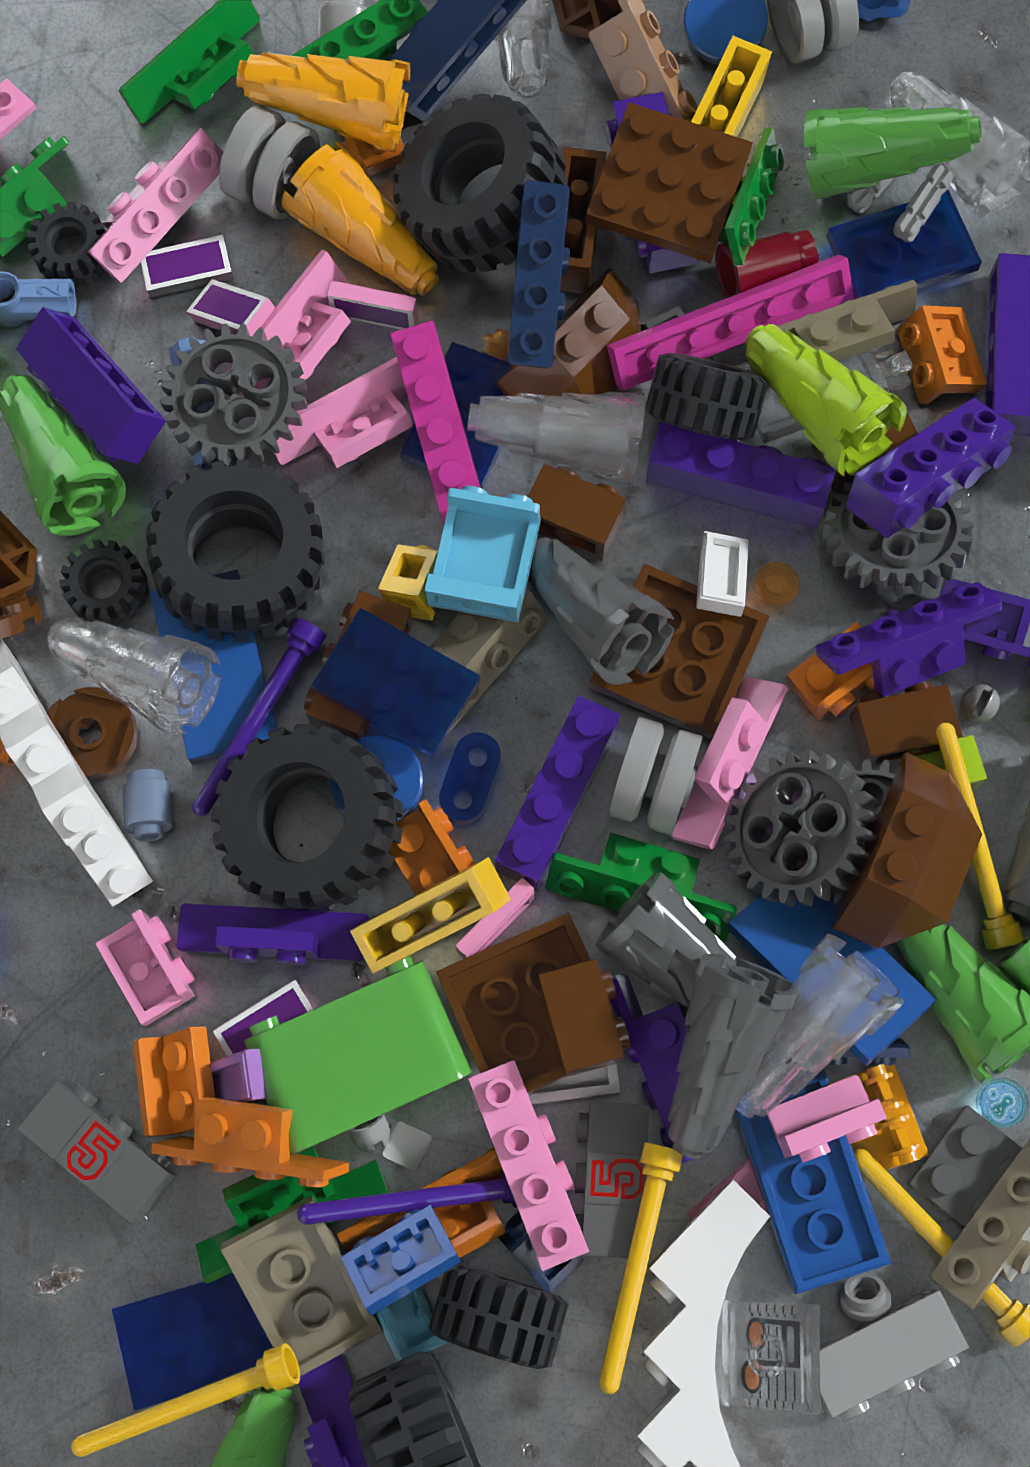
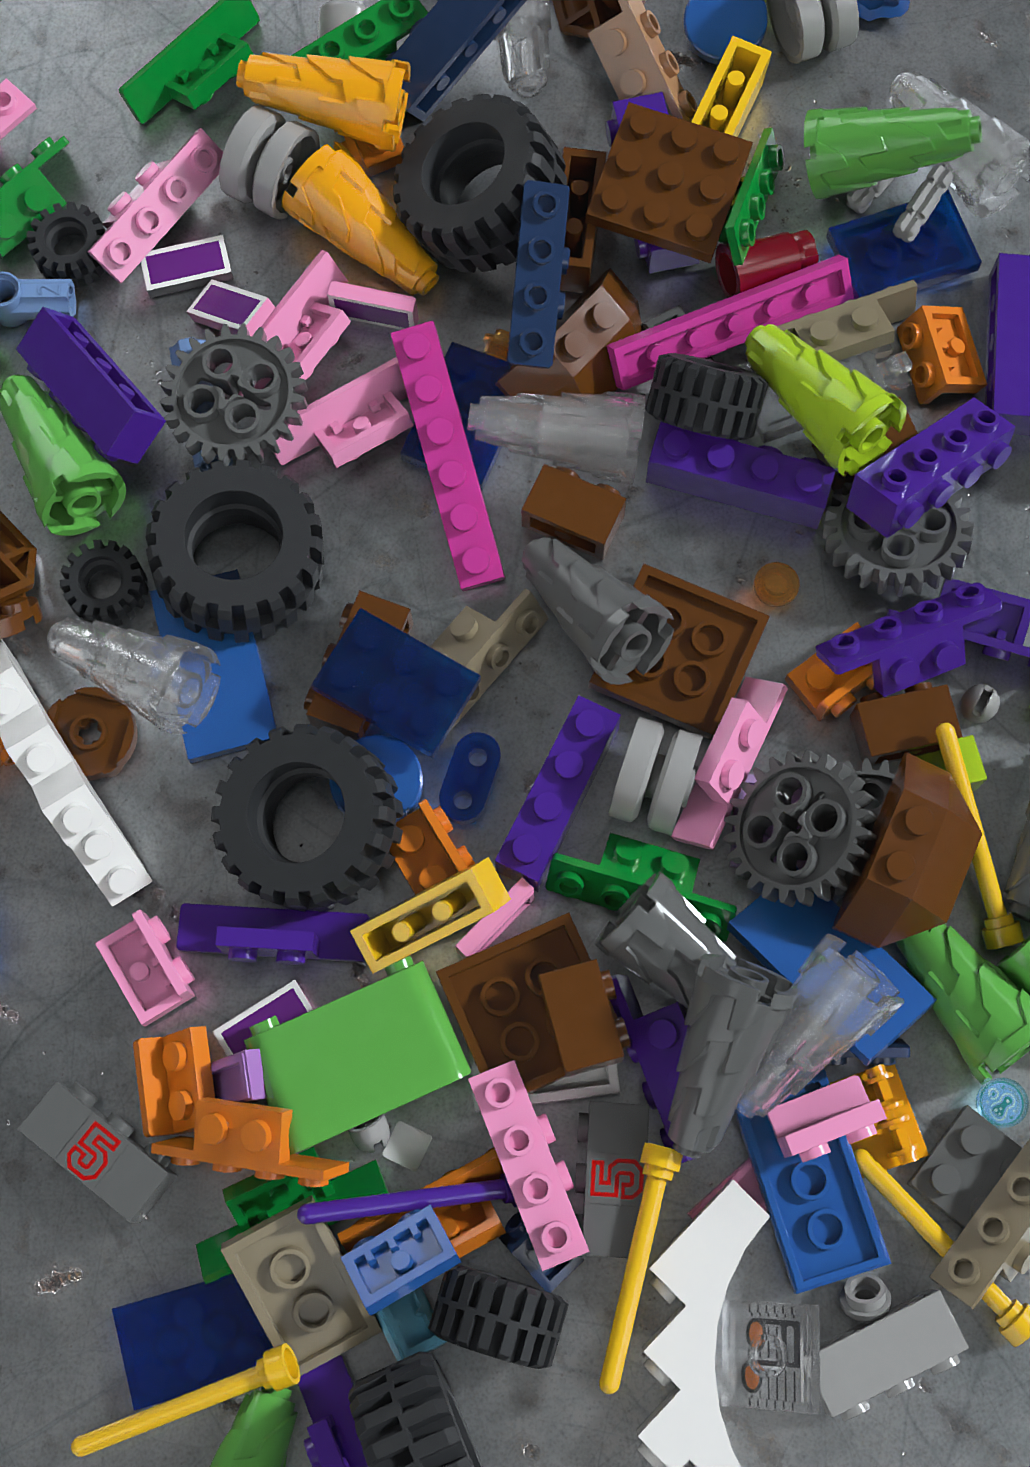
sand blue brick [122,769,172,841] -> none
dark purple piece [192,618,326,817] -> none
yellow brick [378,544,438,621] -> none
medium azure panel [424,486,541,623] -> none
white tile [696,531,749,617] -> none

